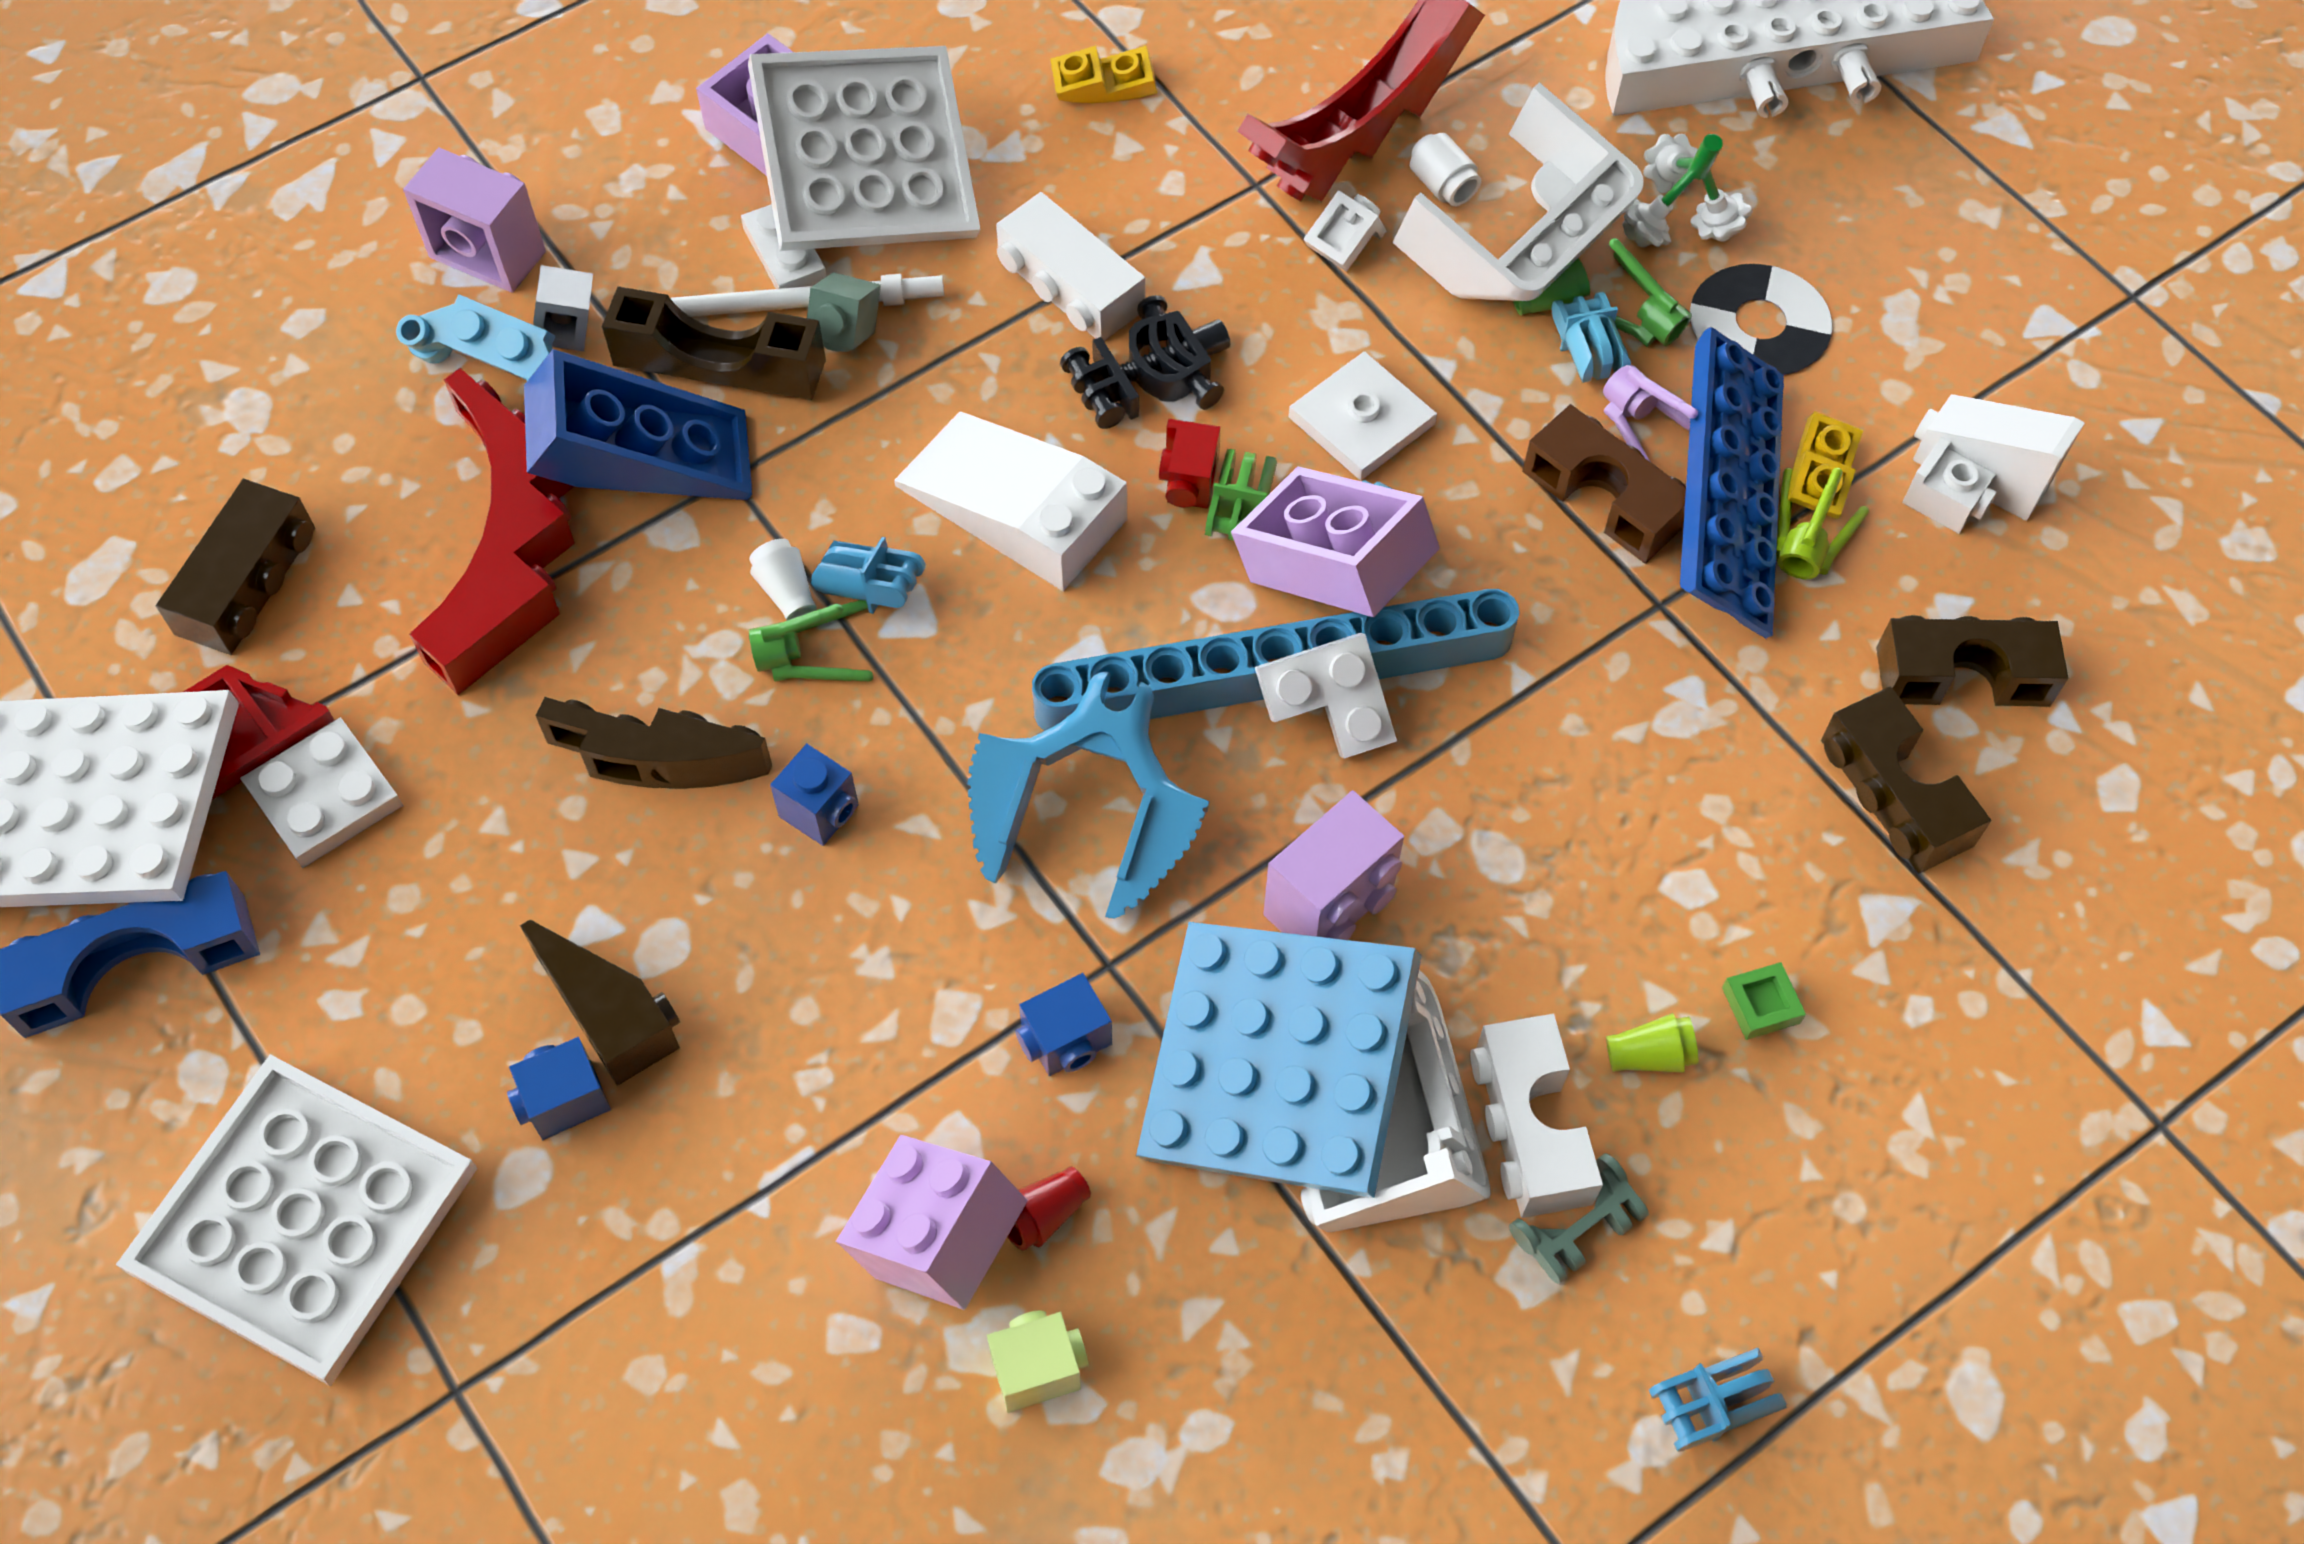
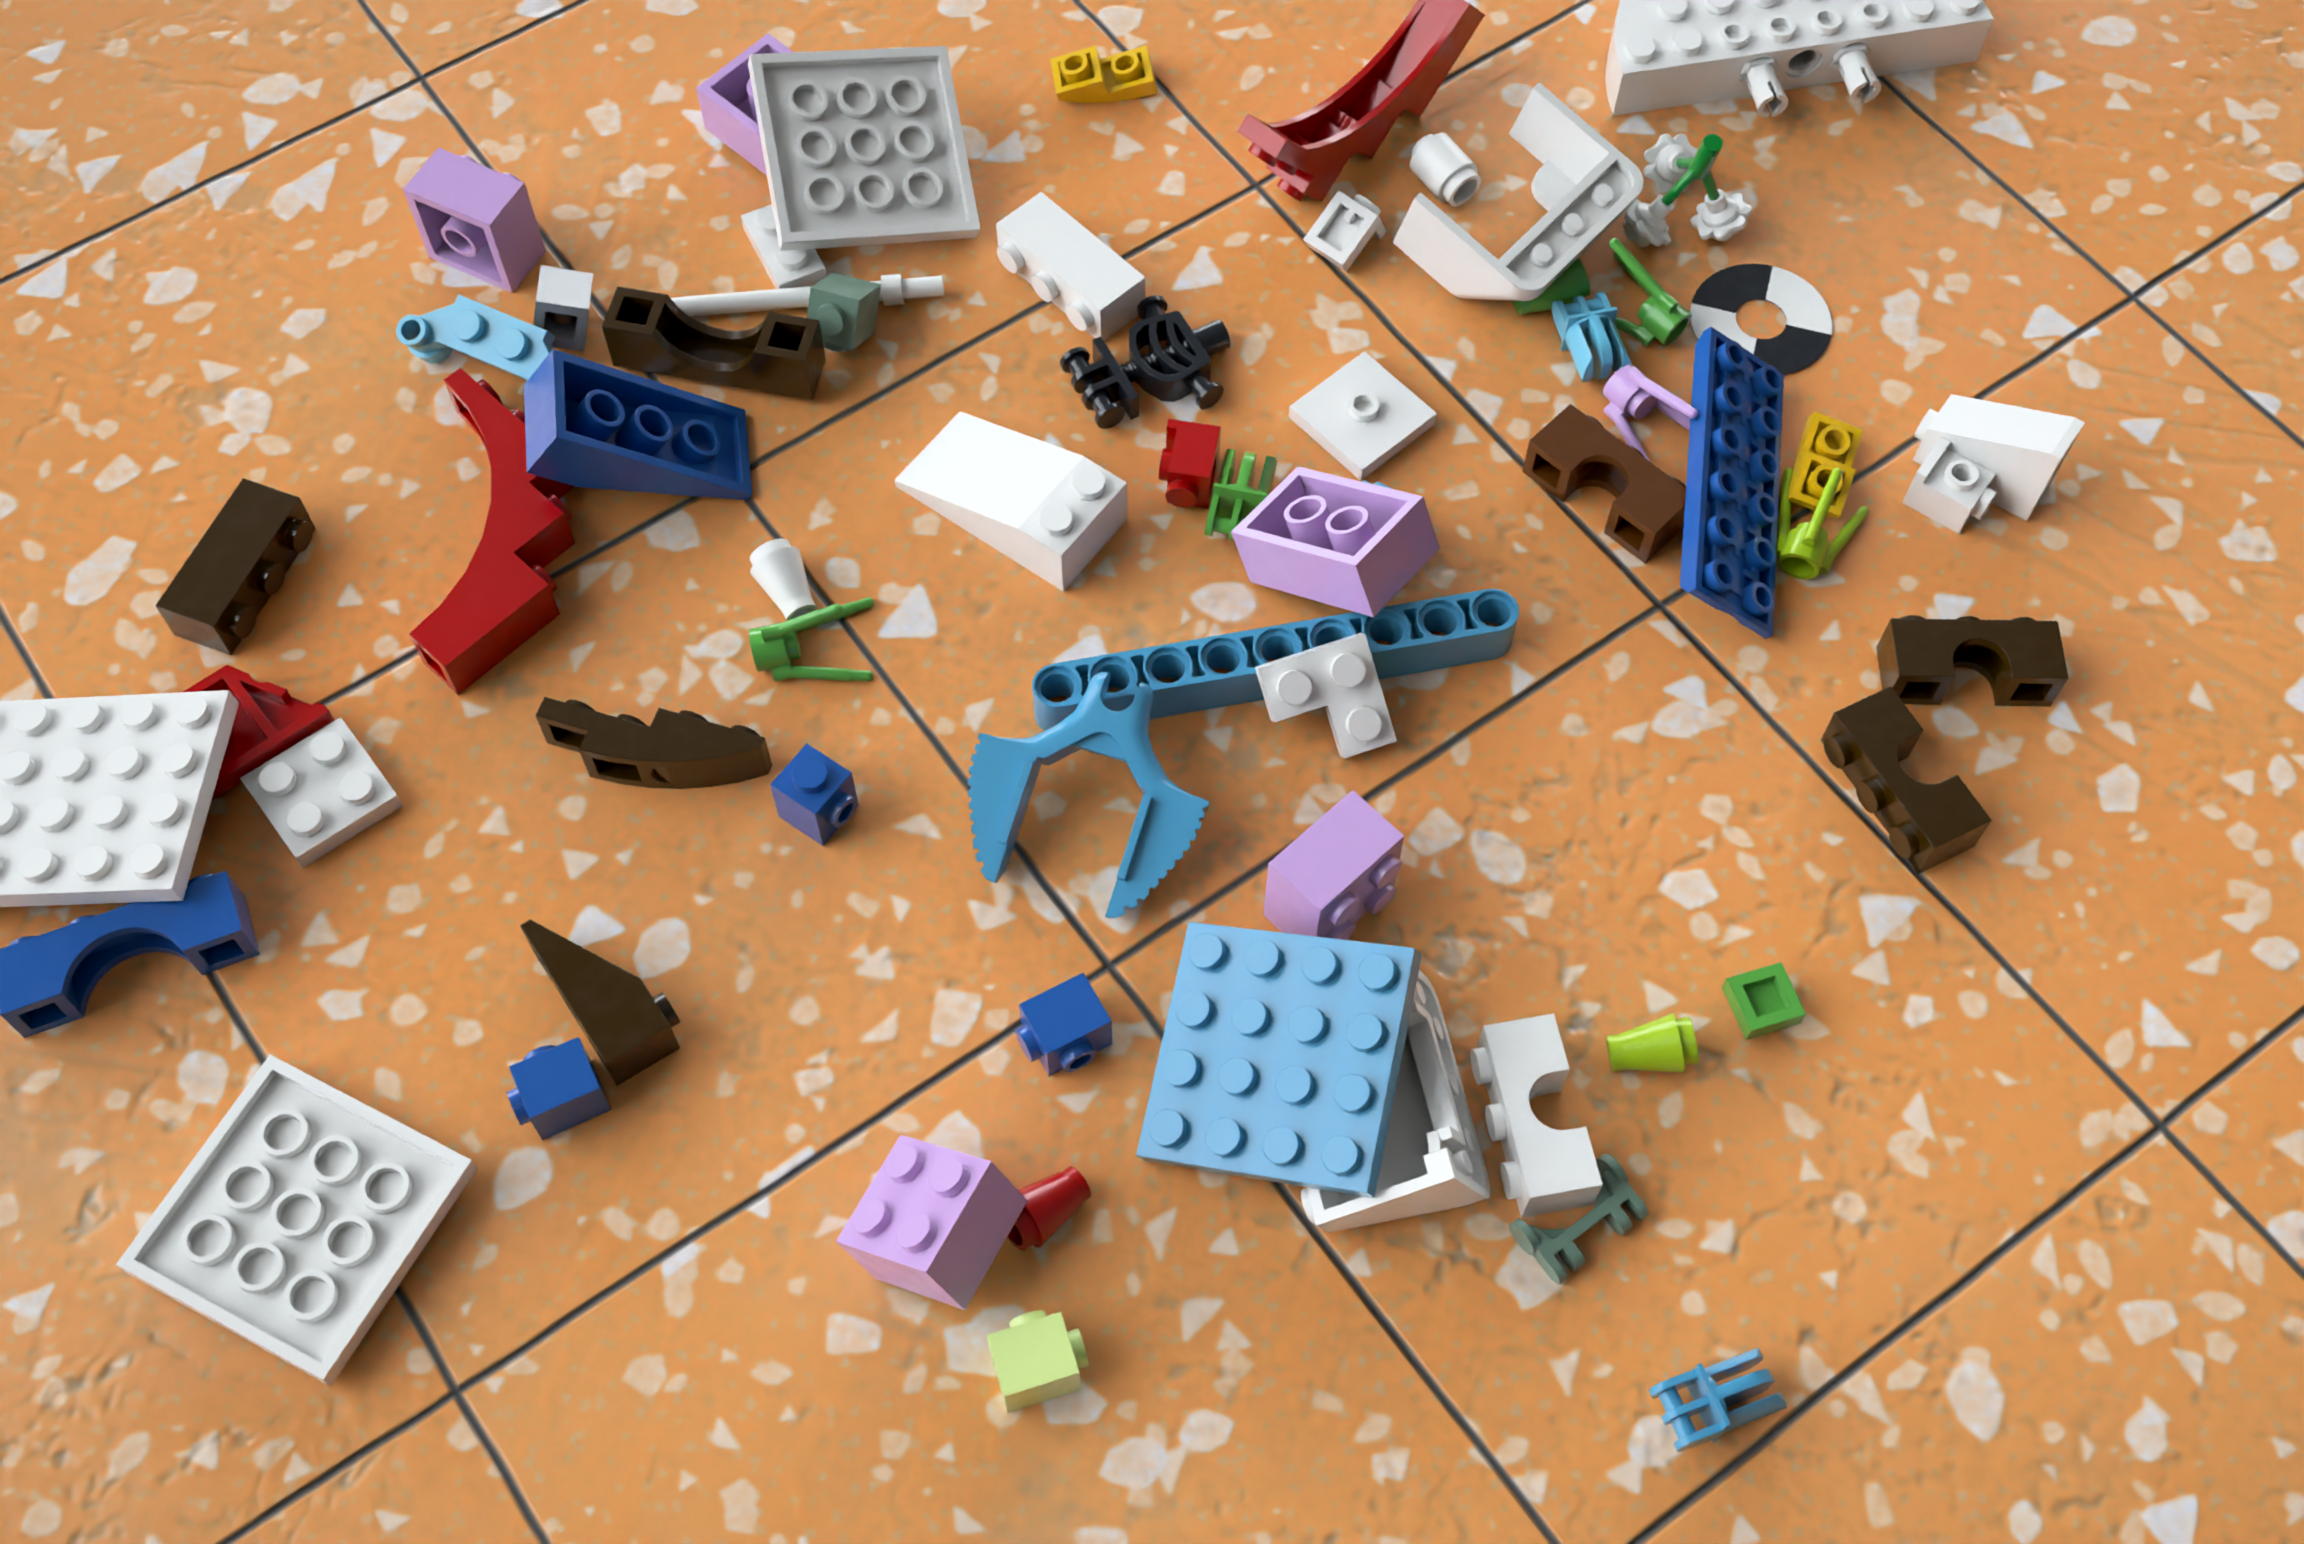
dark azure arm [811,537,926,614] -> none

